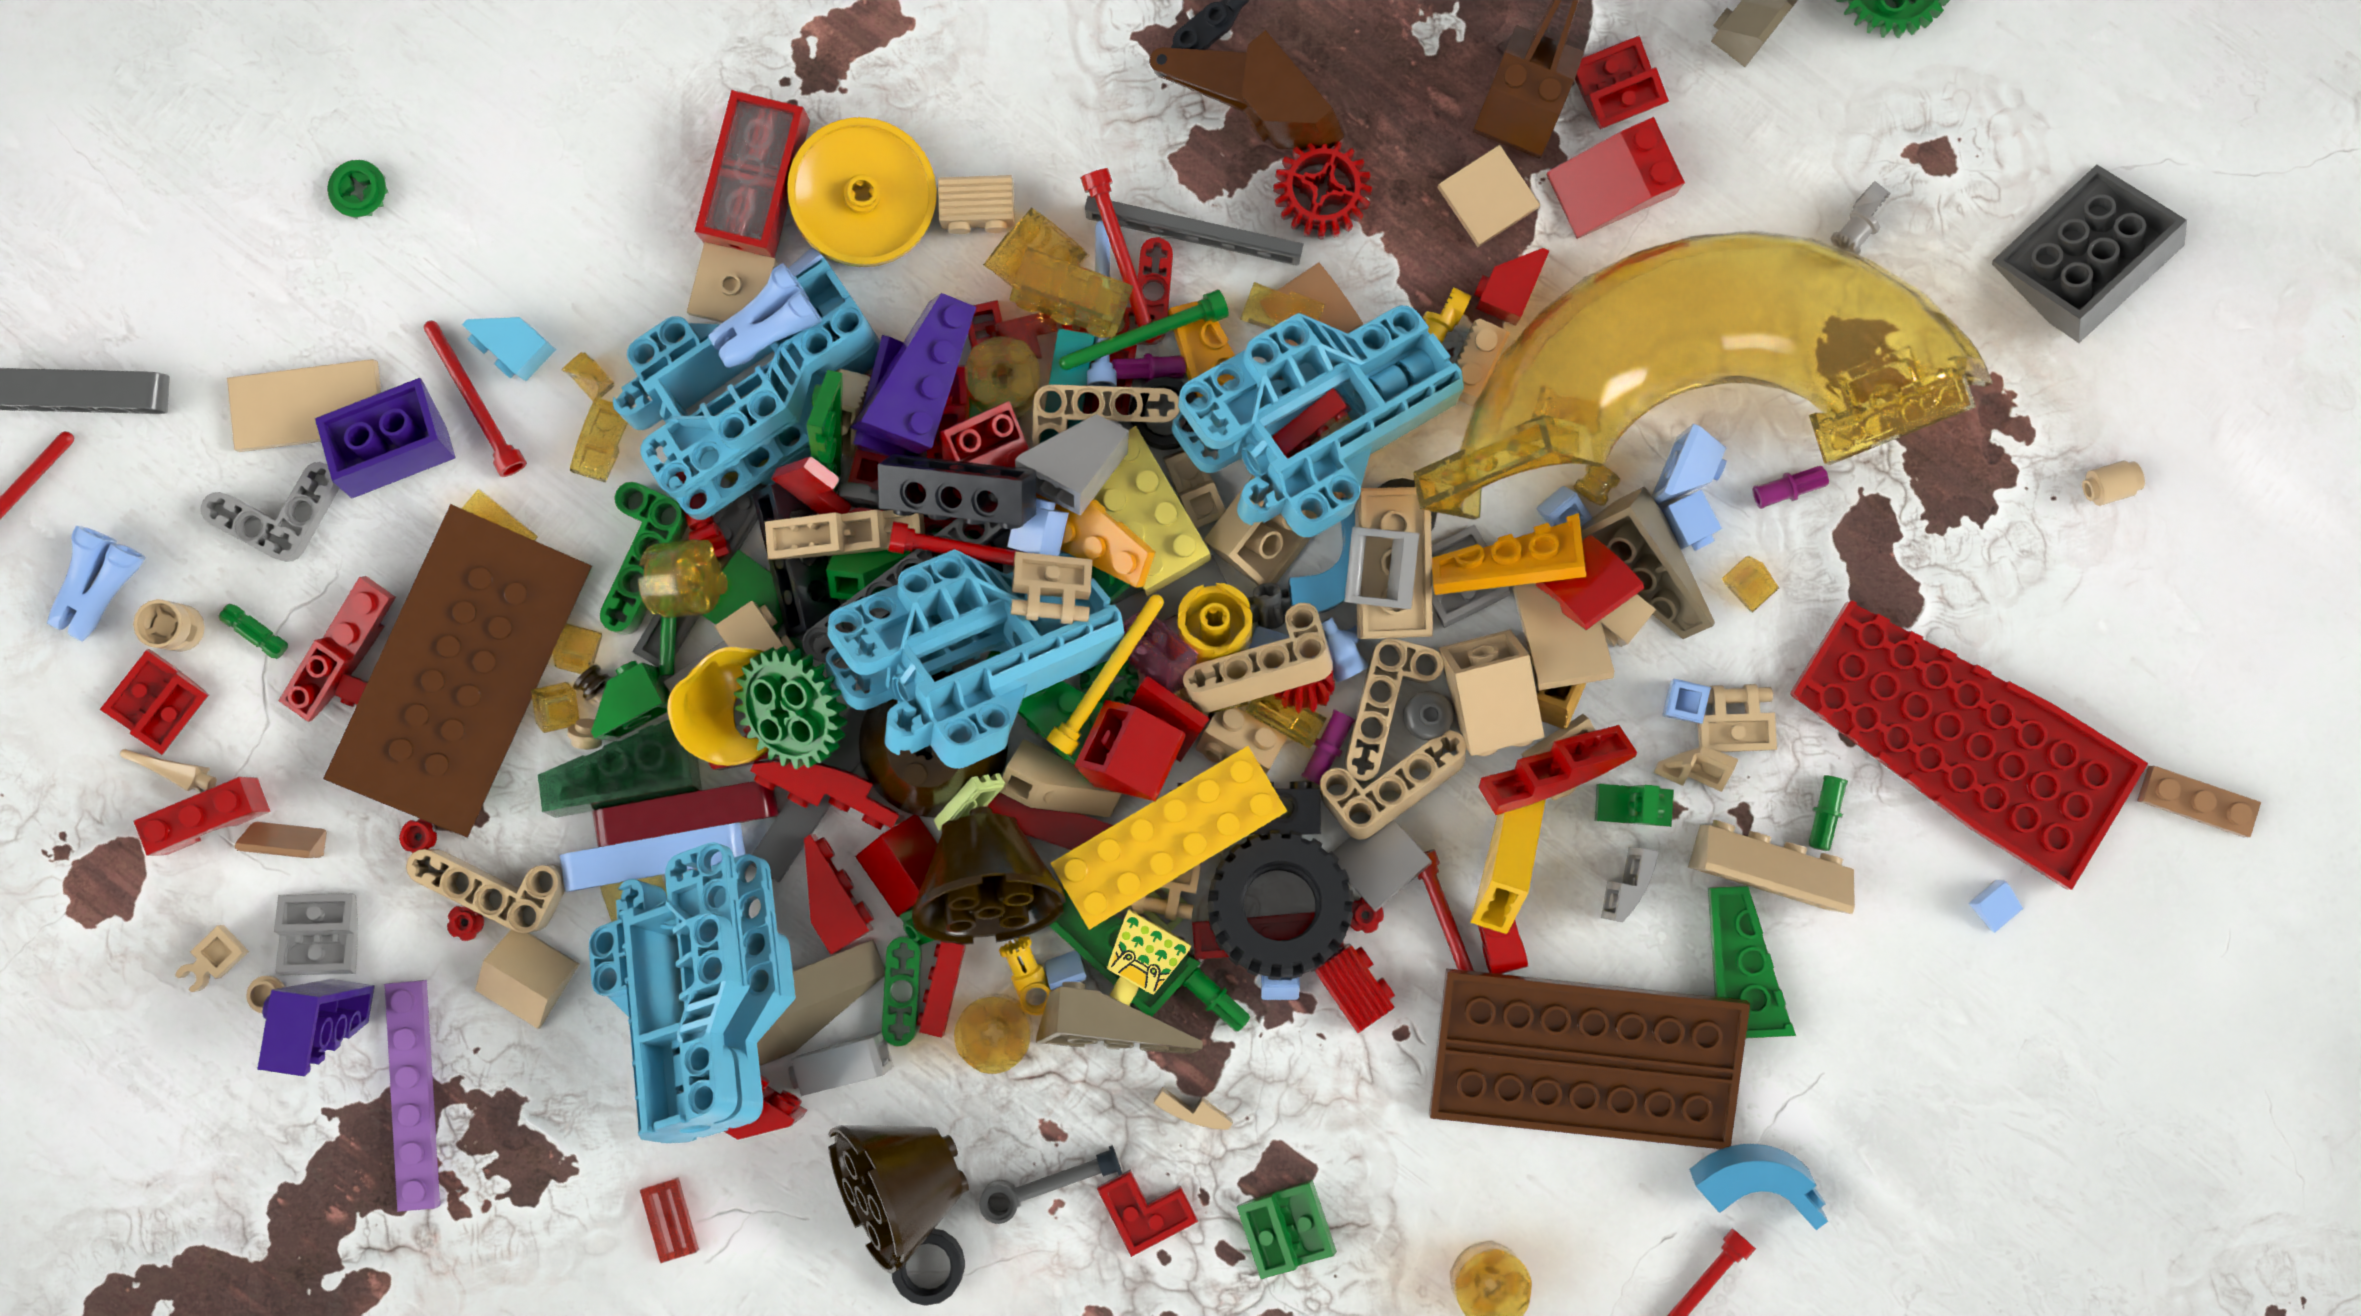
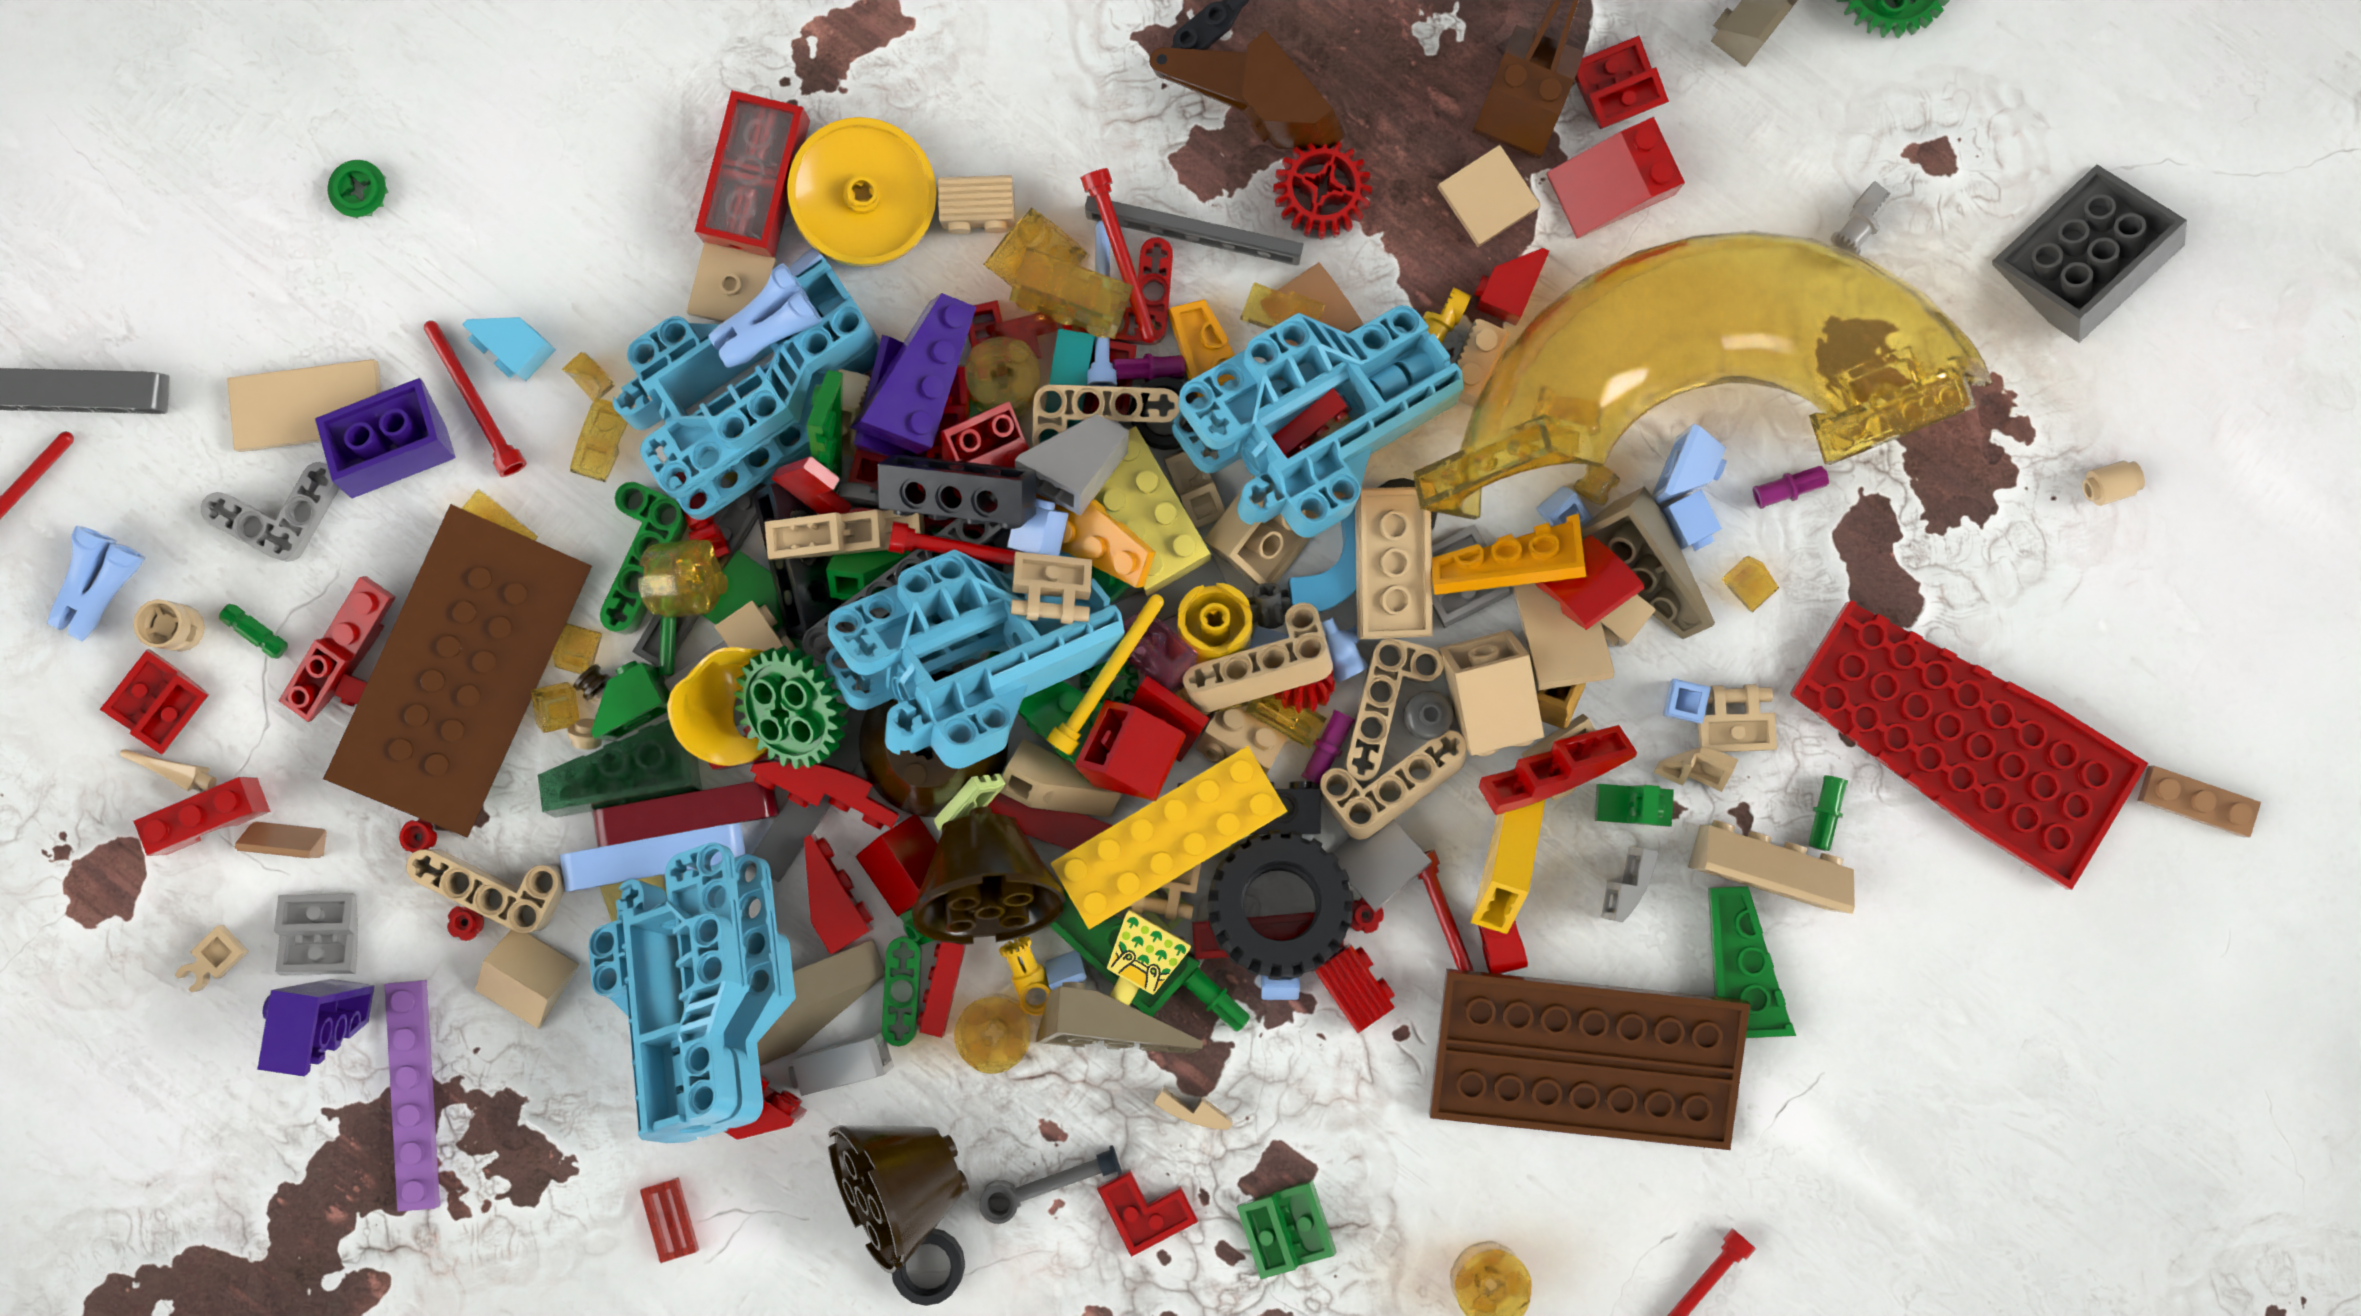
tan plate [246,976,285,1013] -> none
green piece [1059,289,1229,370] -> none
light grey tile [1344,527,1419,609] -> none
dark azure arch [1689,1144,1828,1230] -> none
light blue slope [1969,880,2023,933] -> none

